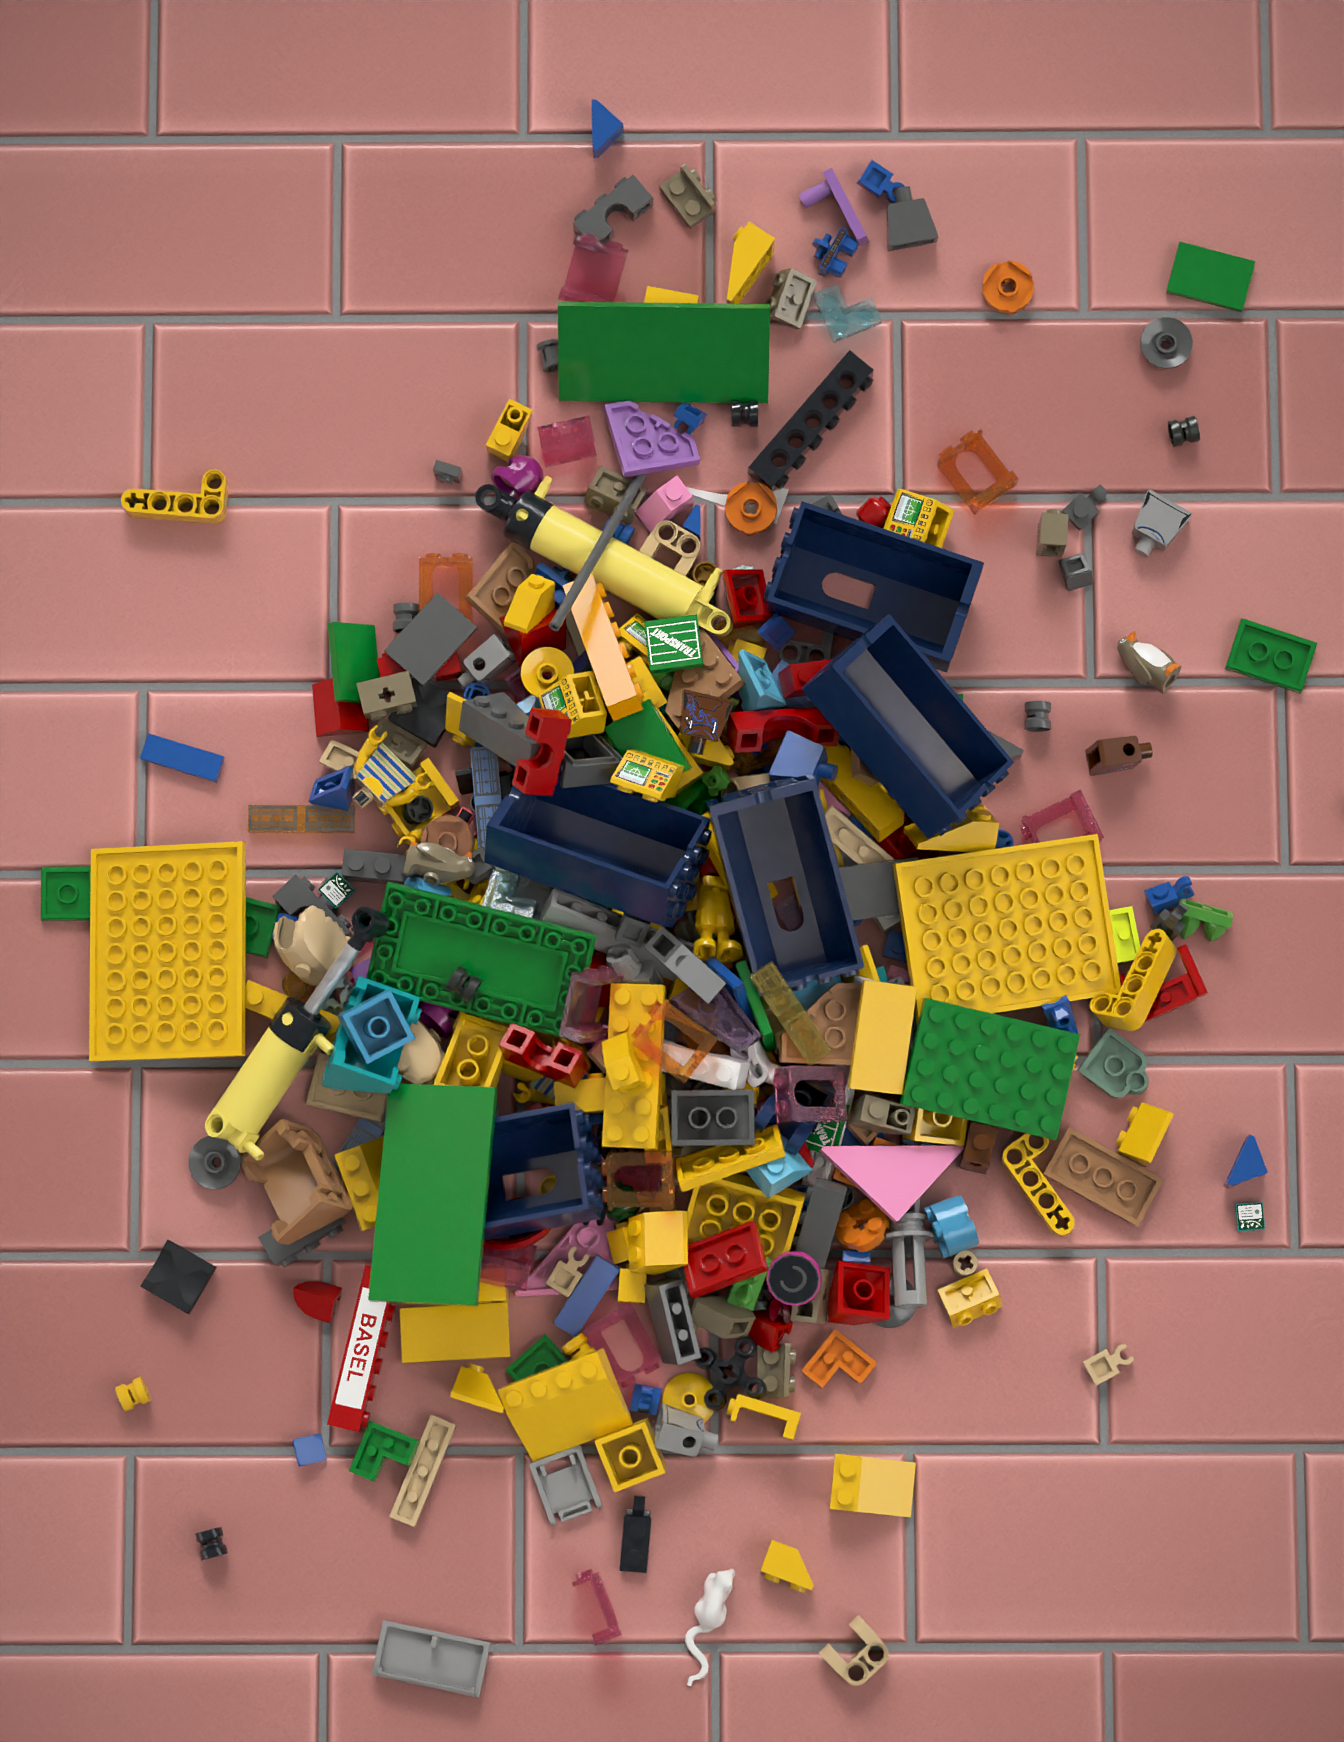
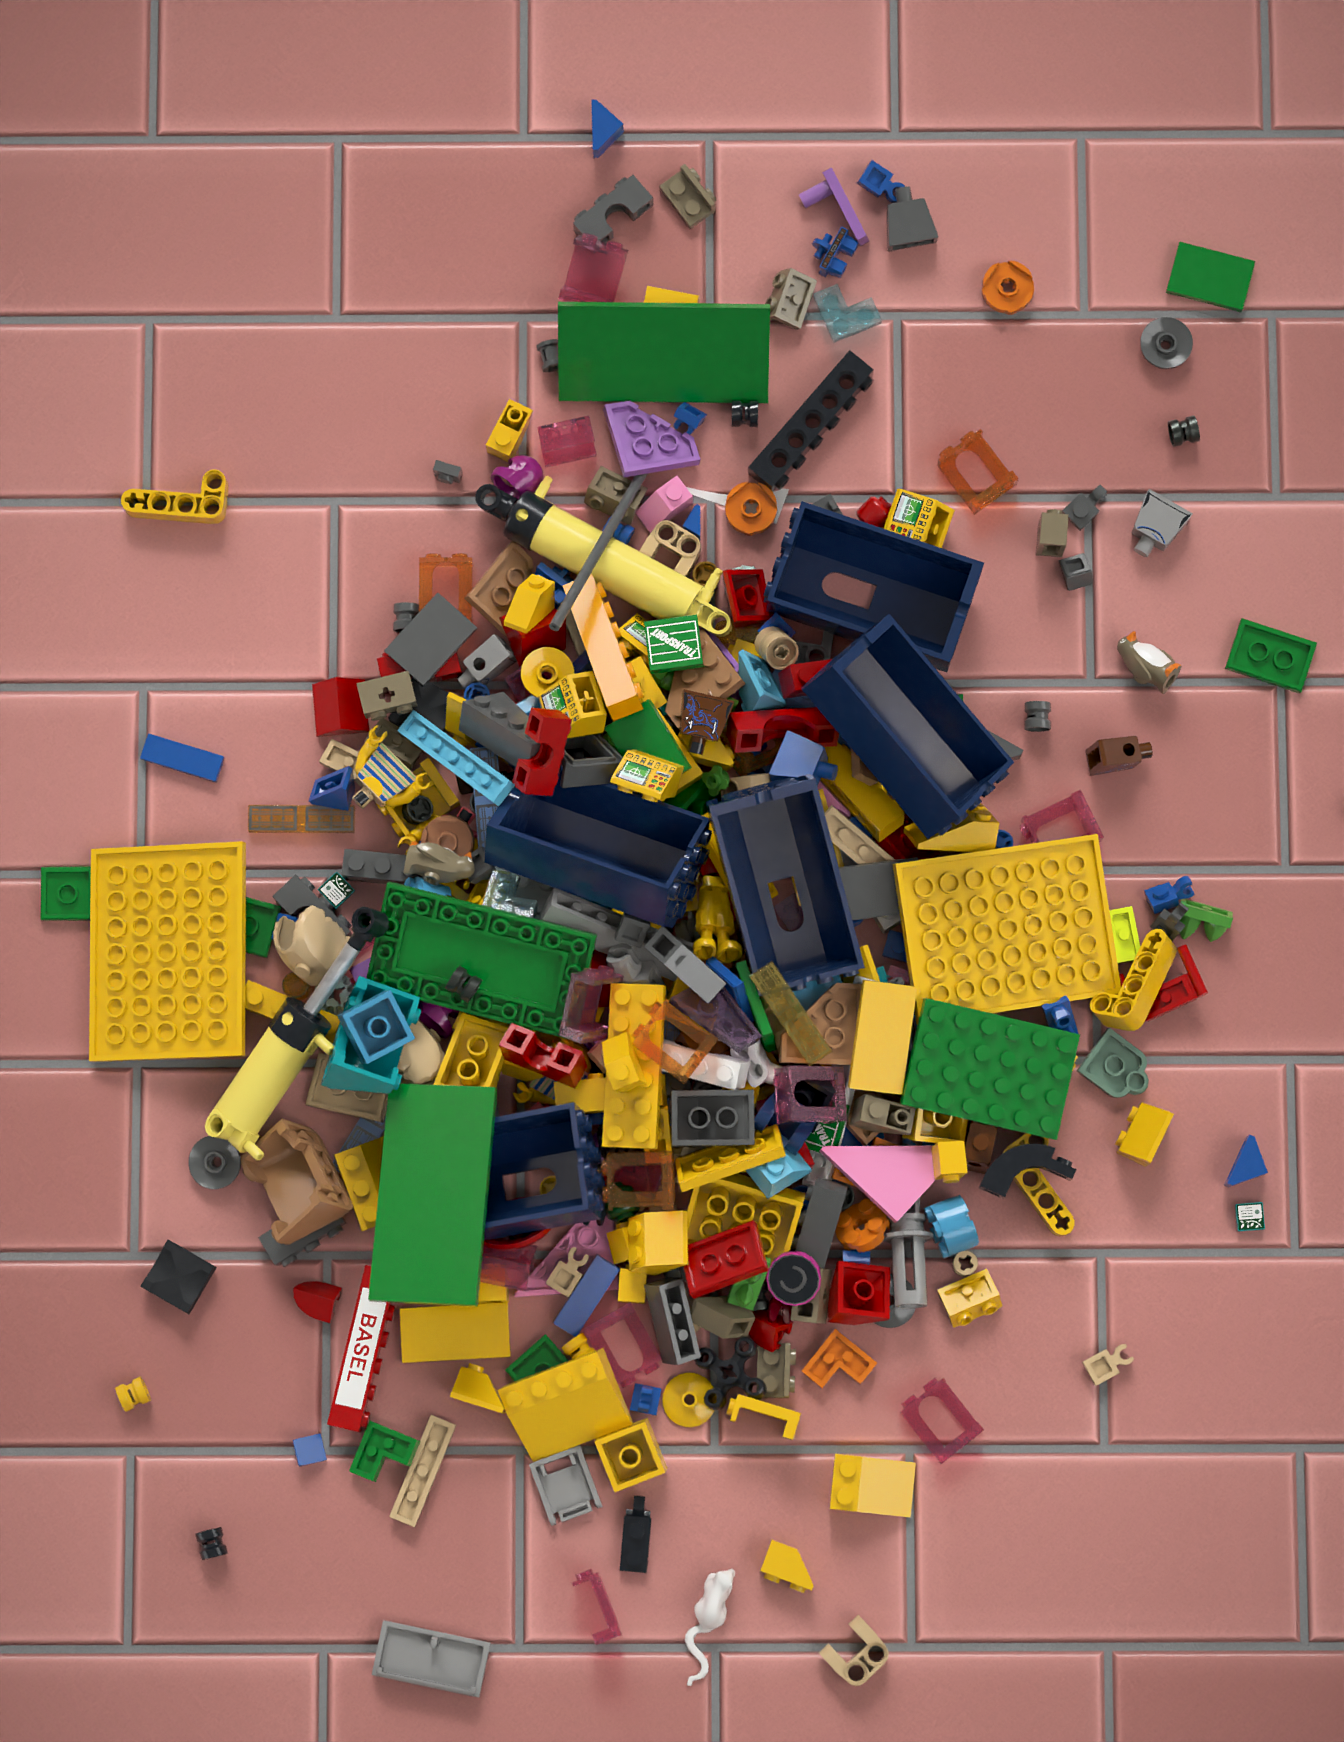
green tile [328,622,380,703] -> none
light grey torso [654,1403,718,1457] -> none
yellow slope [727,222,775,304] -> none
medium nougat plate [1043,1127,1164,1227] -> none
none -> medium azure plate [397,710,515,807]
none -> tan wheel [755,626,799,670]
none -> clear pink panel [900,1378,984,1464]
none -> yellow brick [931,1141,967,1183]
none -> black arch [979,1144,1077,1199]

